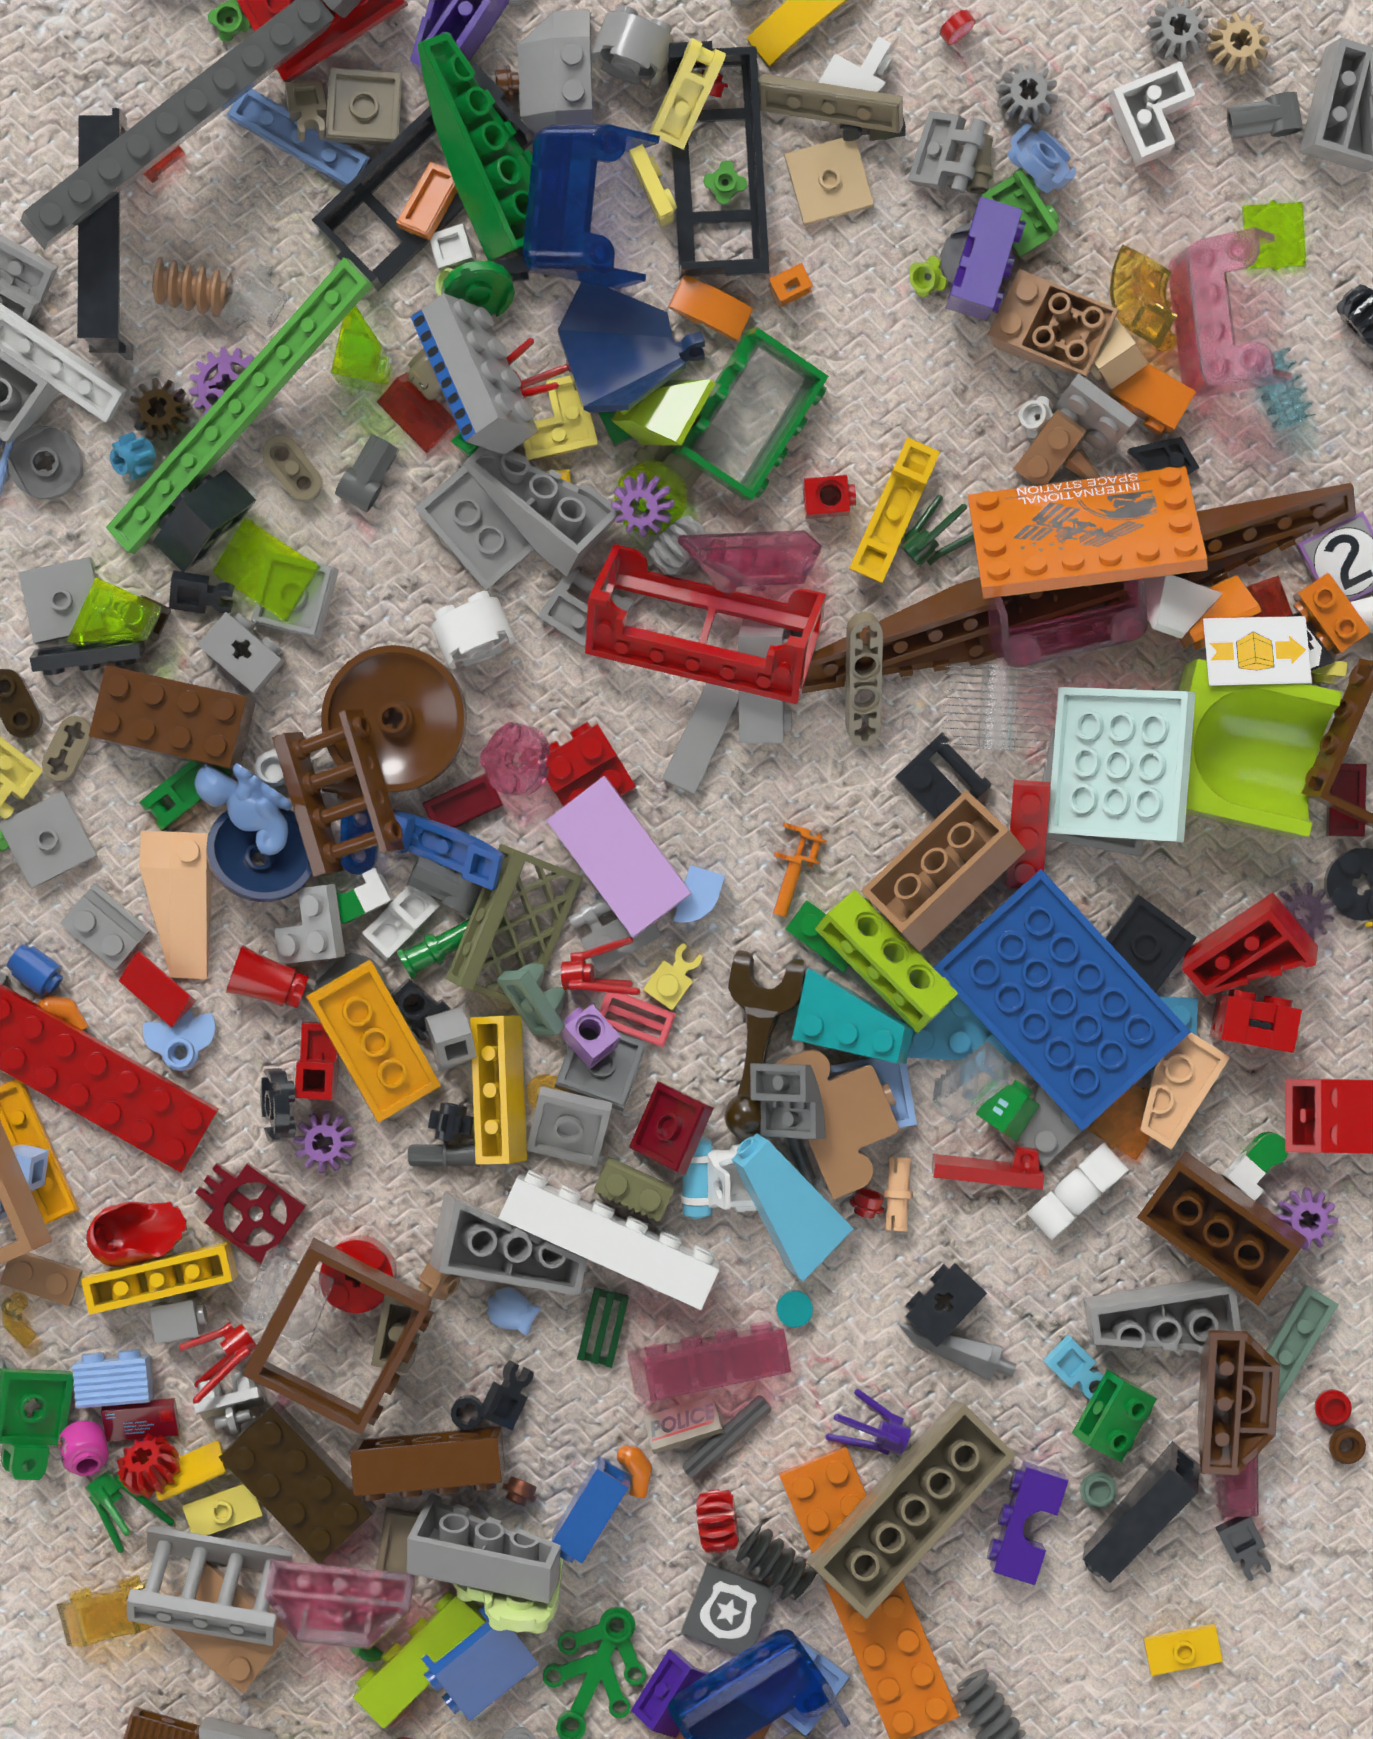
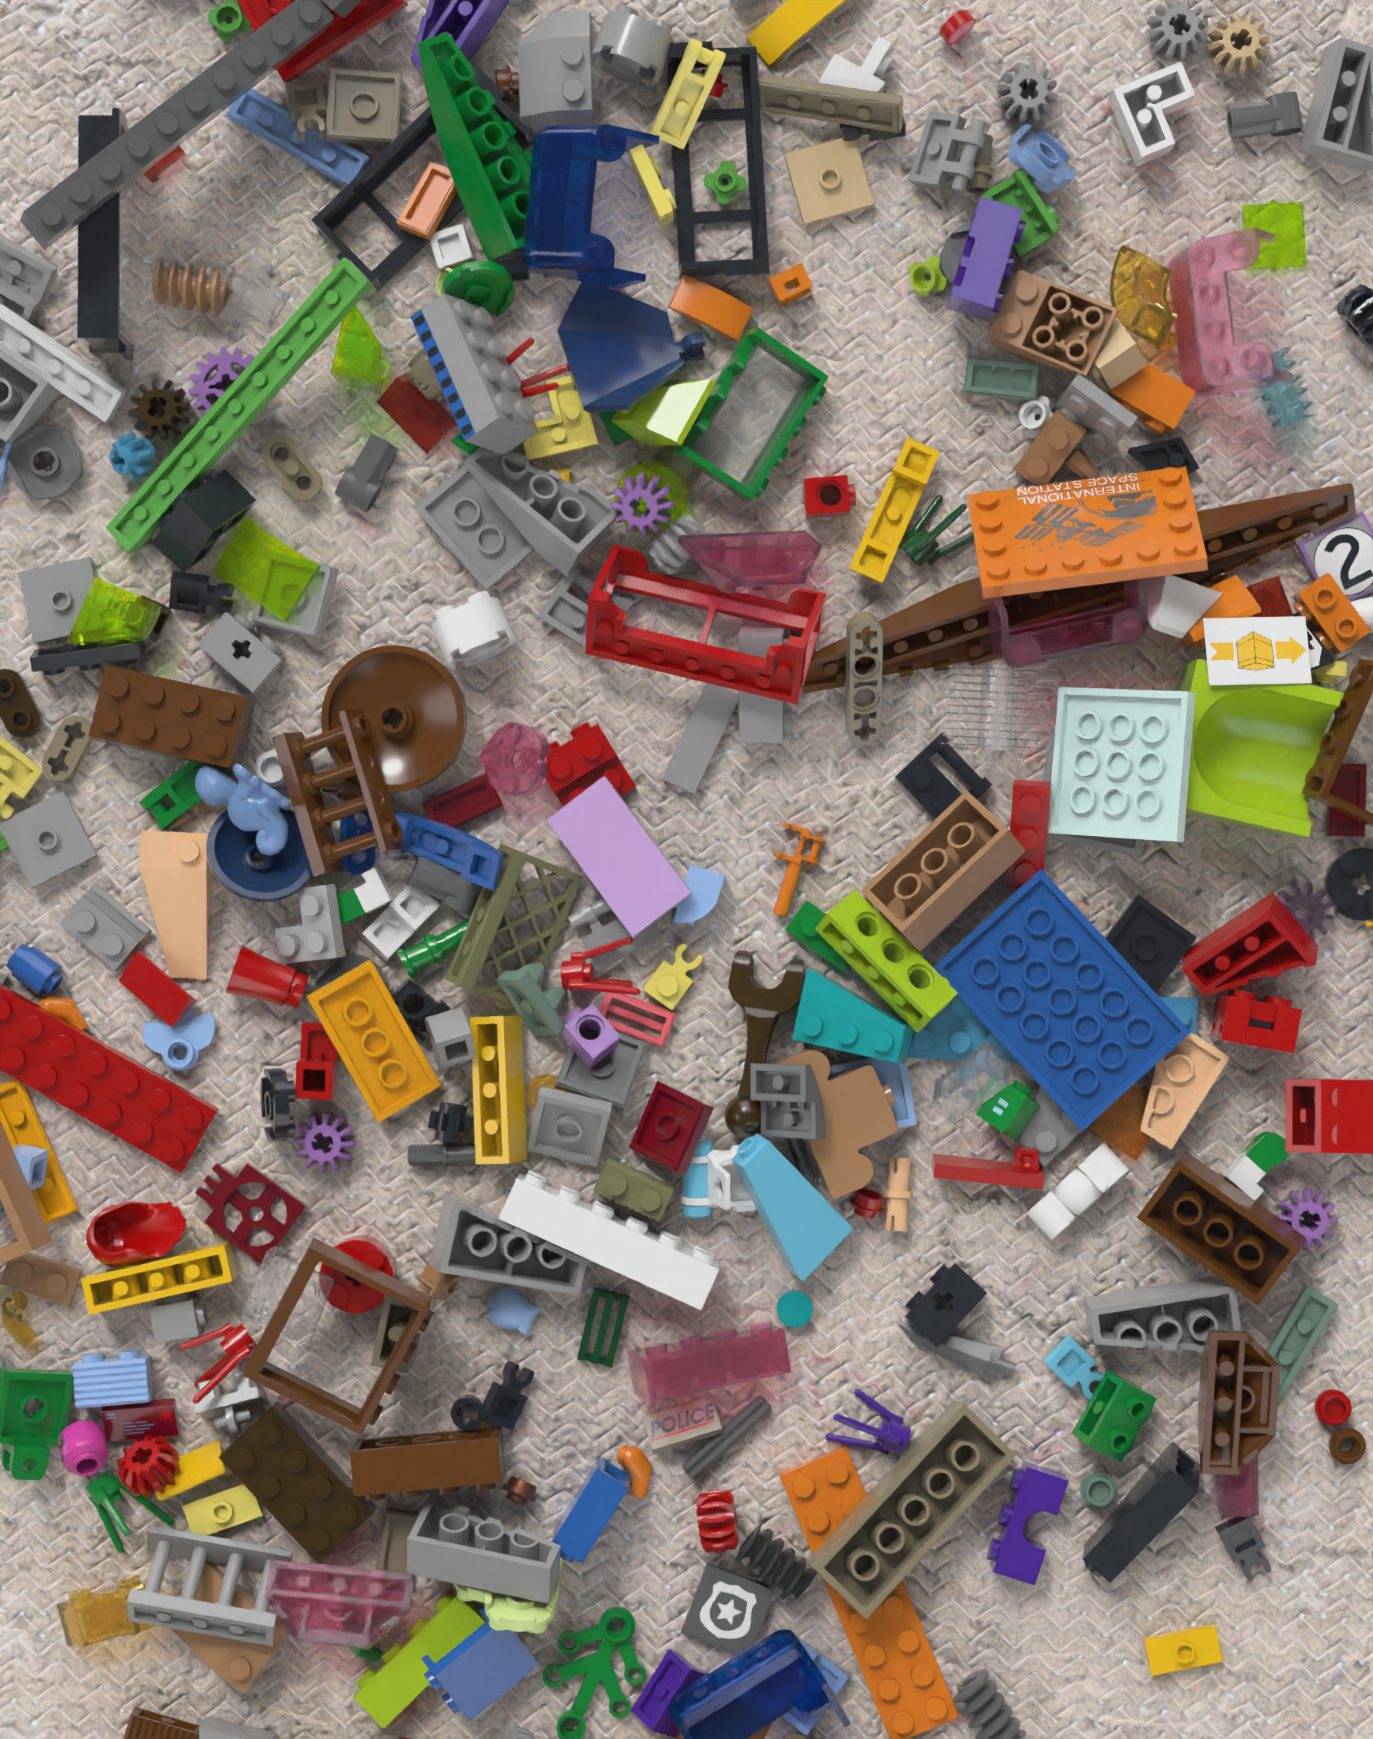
none -> sand green plate [963,356,1040,402]

